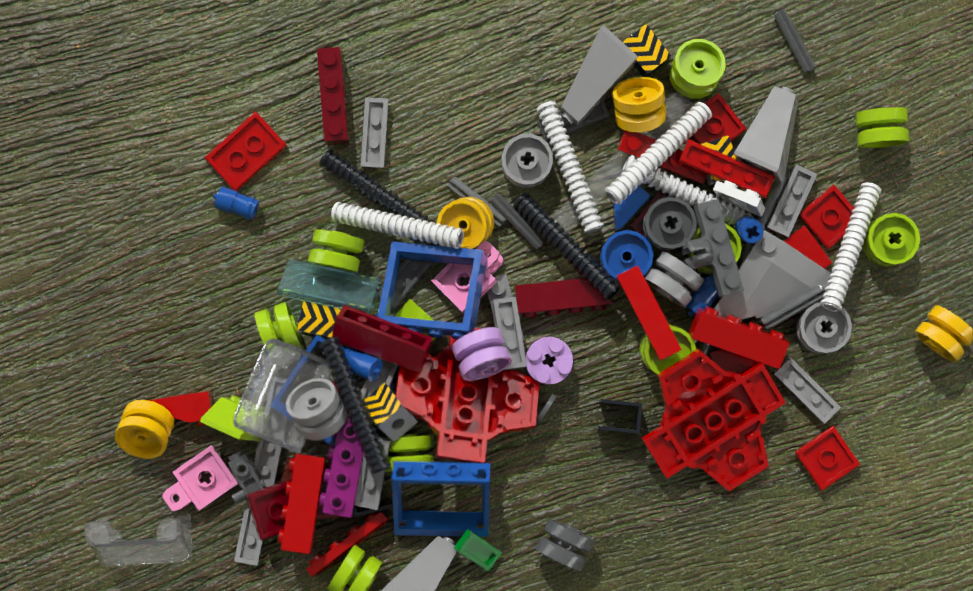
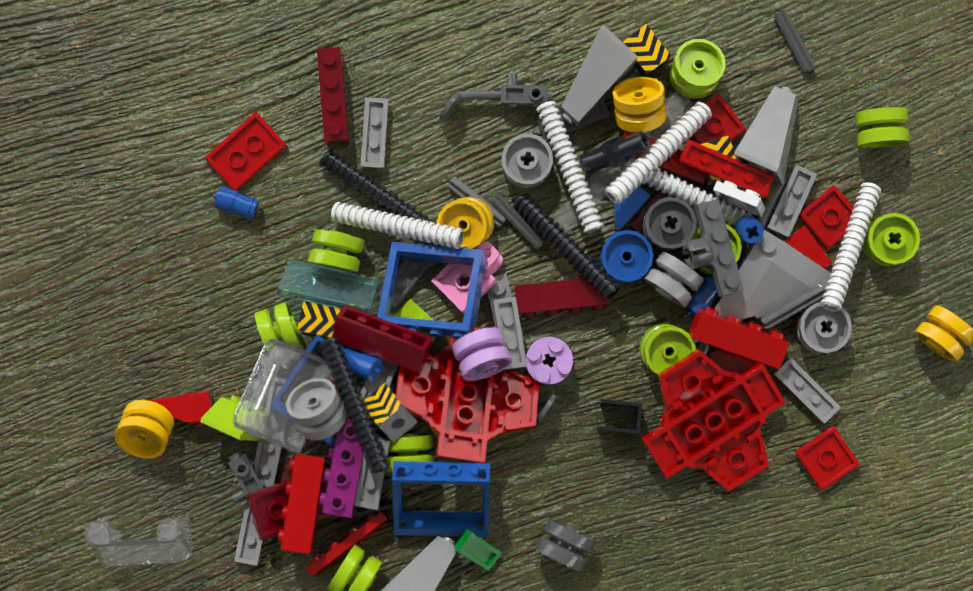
bright pink plate [163,445,239,511] -> none
red tile [616,265,682,361] -> none
none -> dark grey piece [439,73,552,122]
none -> black piece [579,131,651,175]

